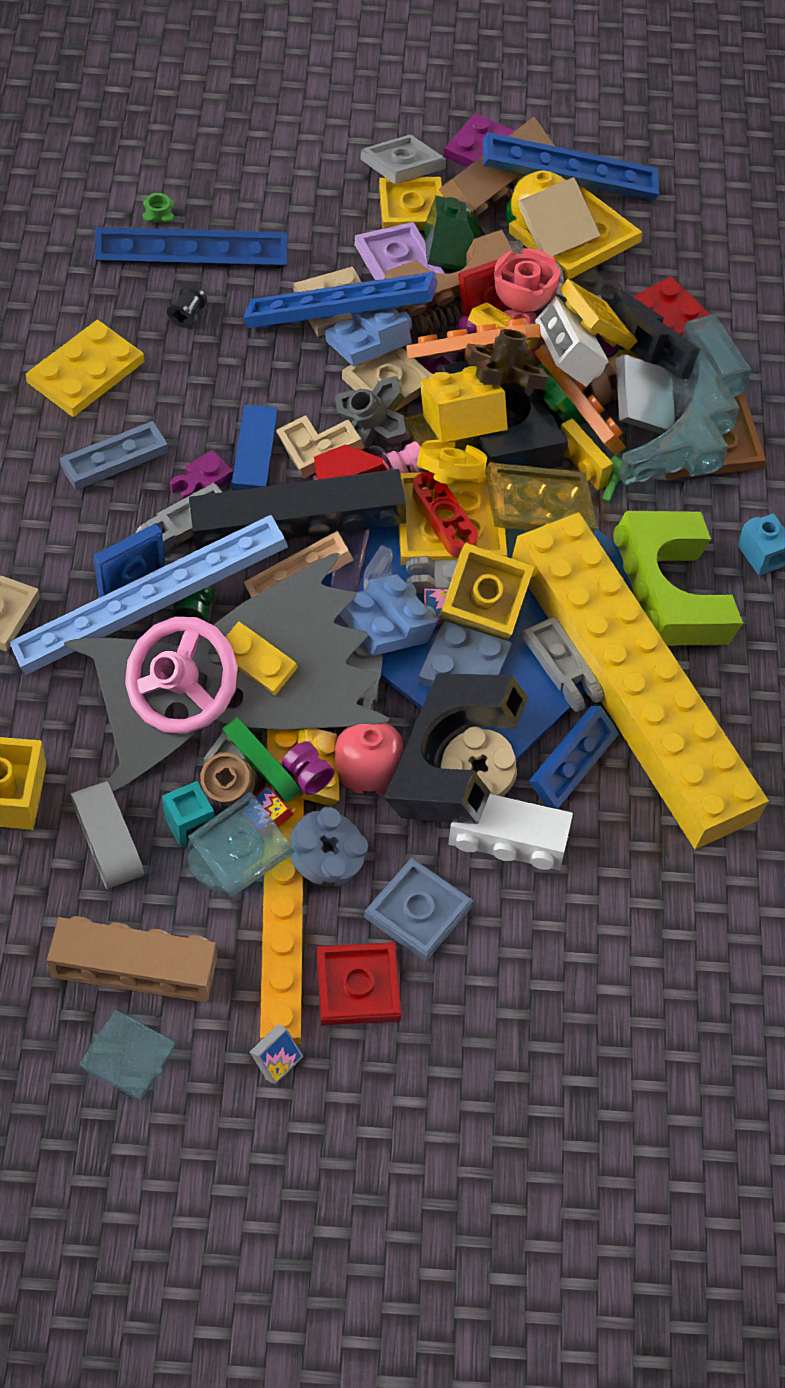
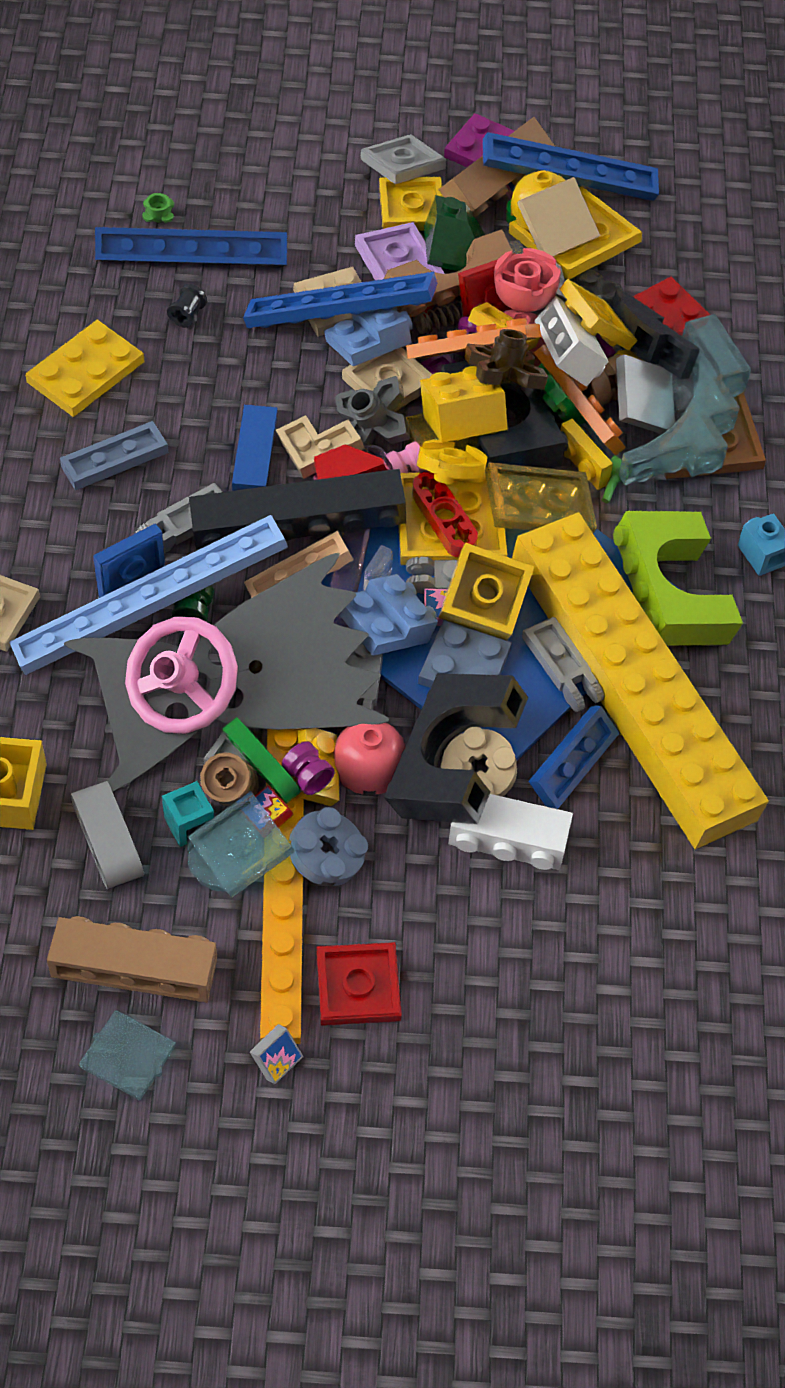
magenta plate [170,450,233,500] -> none
yellow plate [215,621,298,696] -> none
sand blue tile [364,857,473,962] -> none

